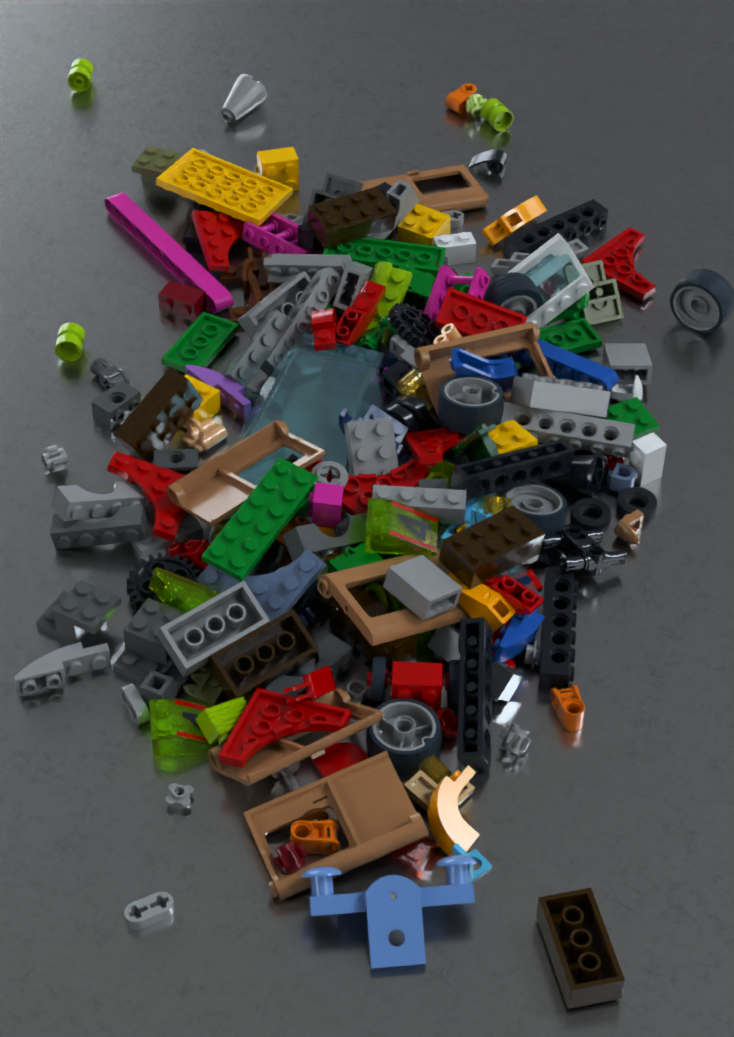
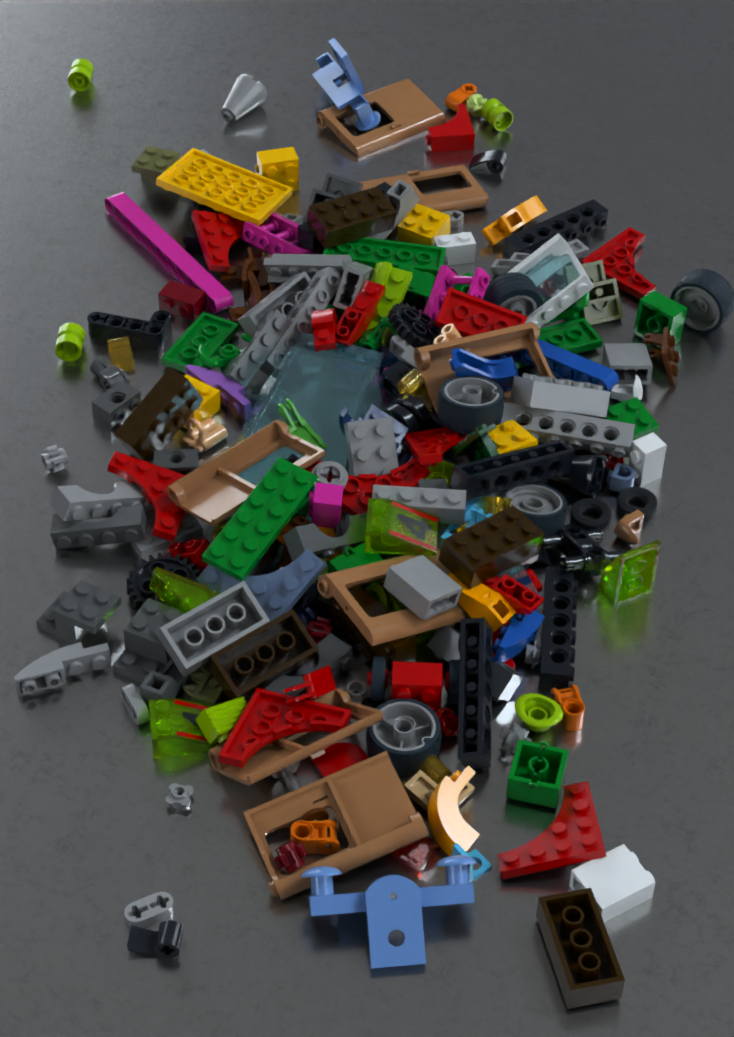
none -> black beam [87,310,172,350]
none -> clear yellow panel [107,336,135,372]
none -> black panel [127,920,184,958]
none -> green piece [198,332,253,372]
none -> bright green arm [277,398,328,450]
none -> dark red gear [307,616,335,645]
none -> medium blue piece [312,38,381,131]
none -> medium nougat piece [316,78,446,157]
none -> red arch [425,104,475,153]
none -> red plate [497,781,607,880]
none -> green brick [506,739,569,808]
none -> lime hat [514,693,564,733]
none -> white brick [569,844,655,922]
none -> clear neon green slope [599,540,661,607]
none -> green brick [633,290,688,349]
none -> reddish brown plate [643,327,680,386]

